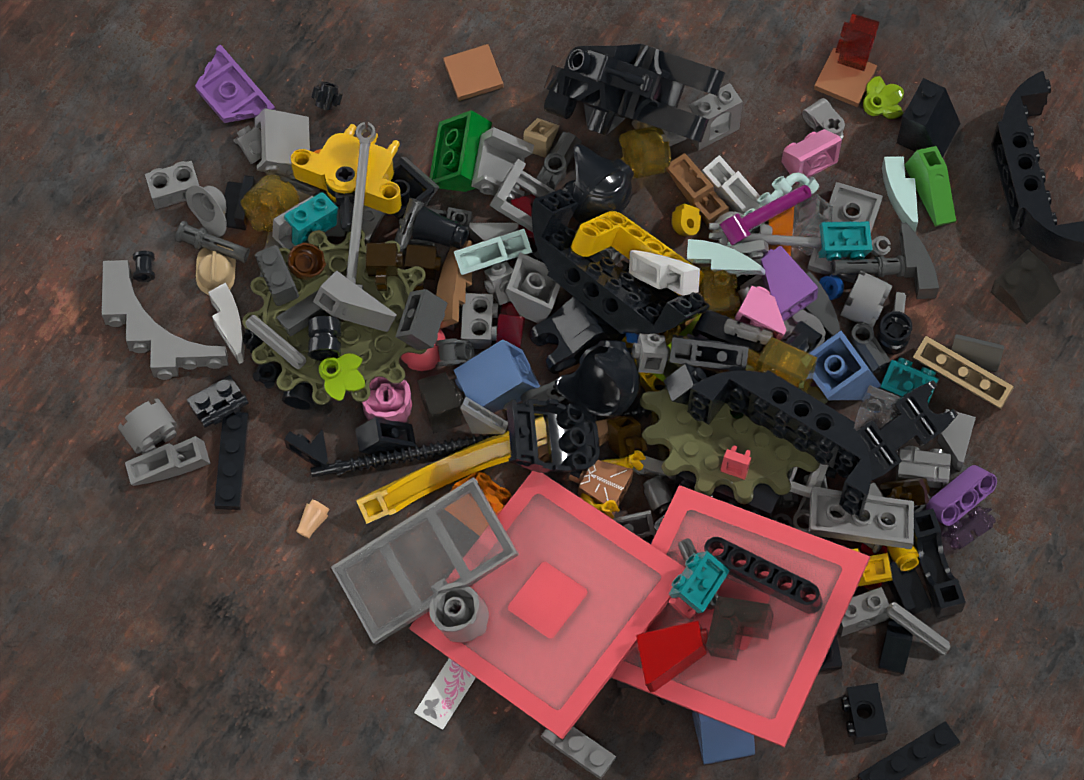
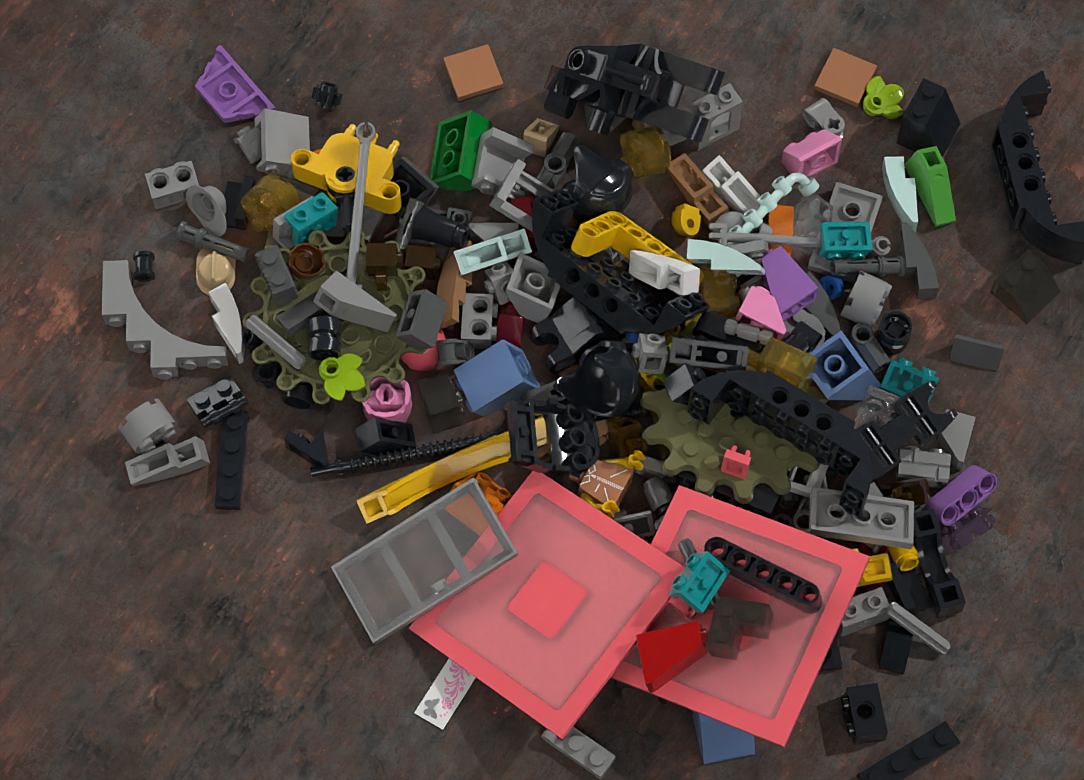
light nougat cone [296,499,330,539] -> none
light grey brick [429,582,489,642] -> none
light grey slope [460,397,508,434] -> none
magenta piece [719,185,811,245] -> none
clear red brick [835,14,880,71] -> none
light grey tile [893,292,906,313] -> none
tan brick [913,336,1014,409] -> none

